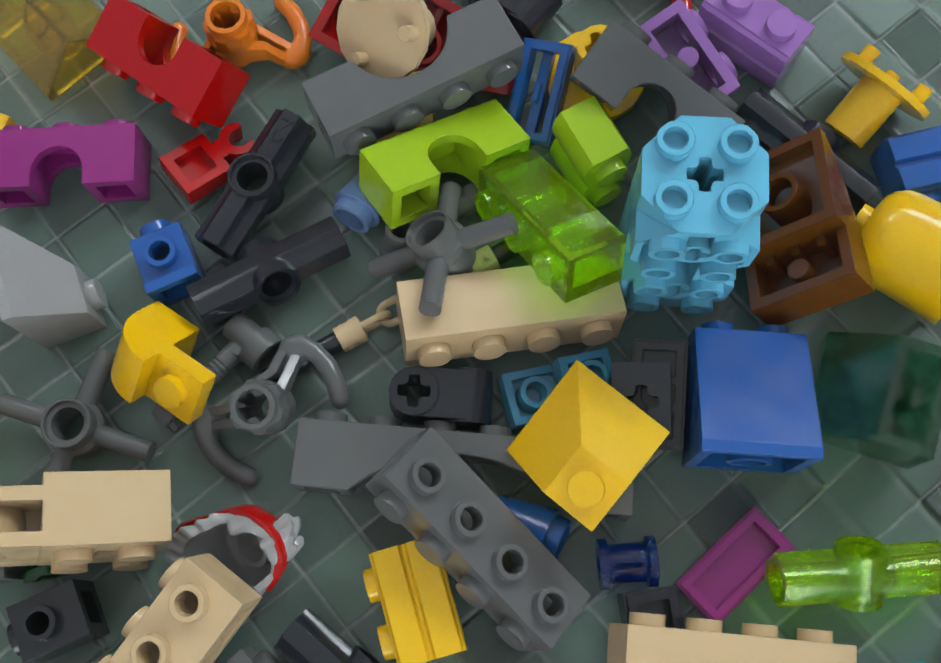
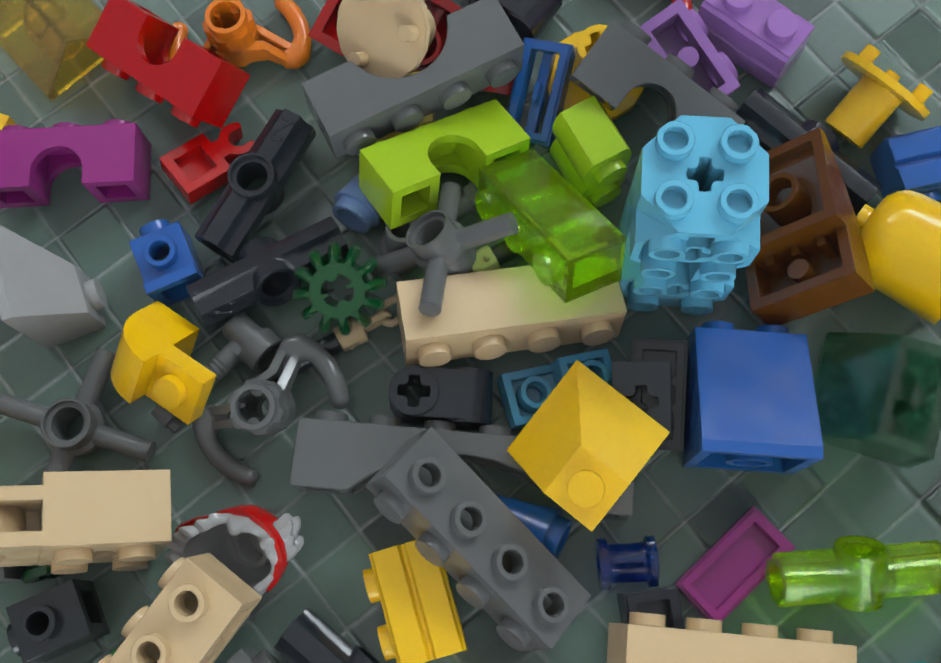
none -> dark green gear [293,241,387,335]

